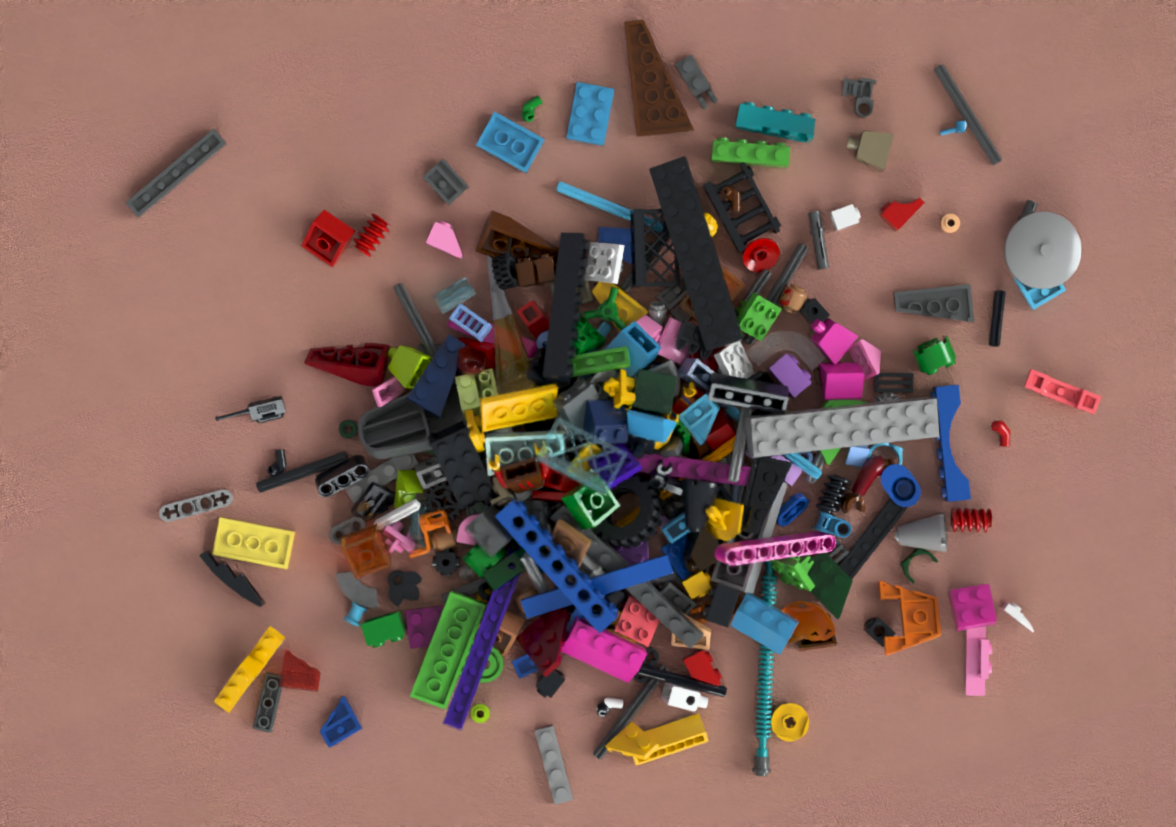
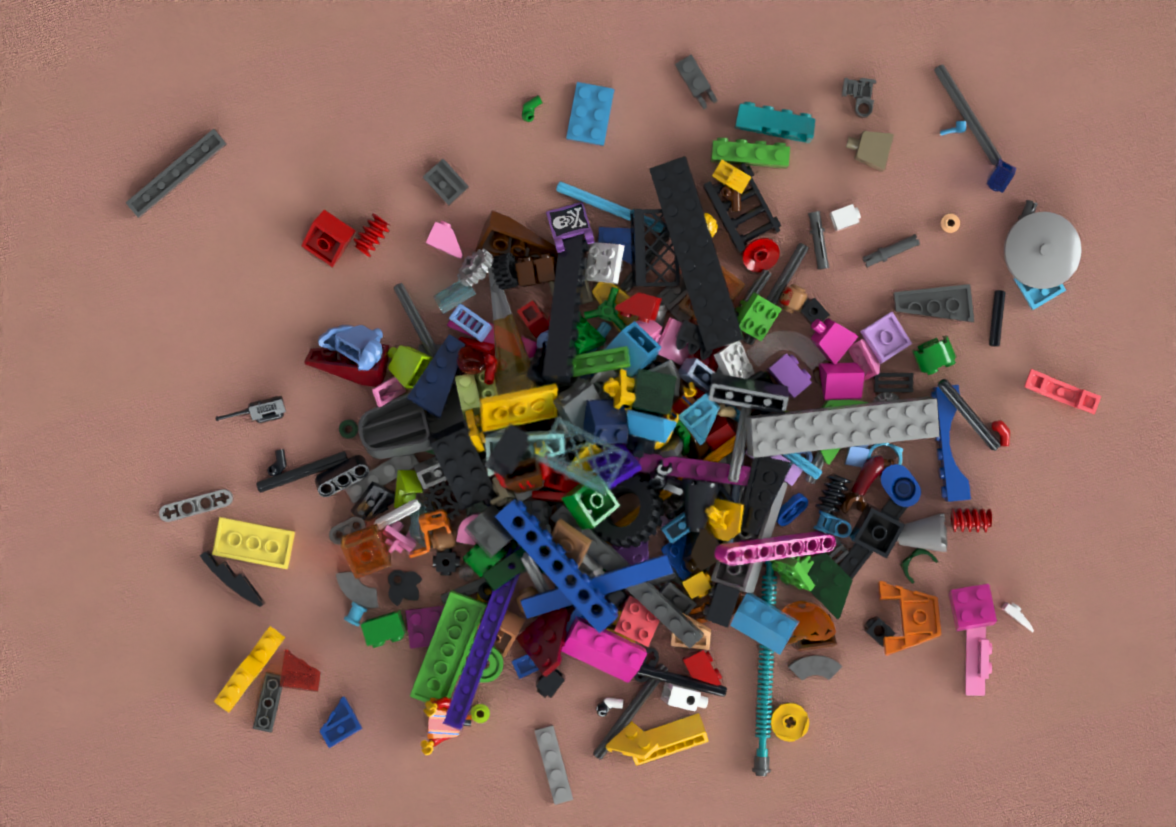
dark azure plate [476,111,545,173] -> none
reddish brown wing [624,20,694,137] -> none
red arch [879,197,925,232] -> none
none -> medium blue torso [318,324,383,371]
none -> torso [420,697,472,755]
none -> light grey gear [457,248,494,287]
none -> red arm [484,354,498,385]
none -> black brick [484,424,530,478]
none -> flag [546,202,595,253]
none -> red slope [615,292,662,323]
none -> yellow hips [712,160,751,194]
none -> tan arm [718,403,737,419]
none -> flat silver tile [788,655,843,681]
none -> black brick [849,503,905,558]
none -> lavender plate [860,312,912,364]
none -> dark grey pin [862,234,920,268]
none -> black axle [937,379,1001,451]
none -> clear blue brick [986,159,1016,193]

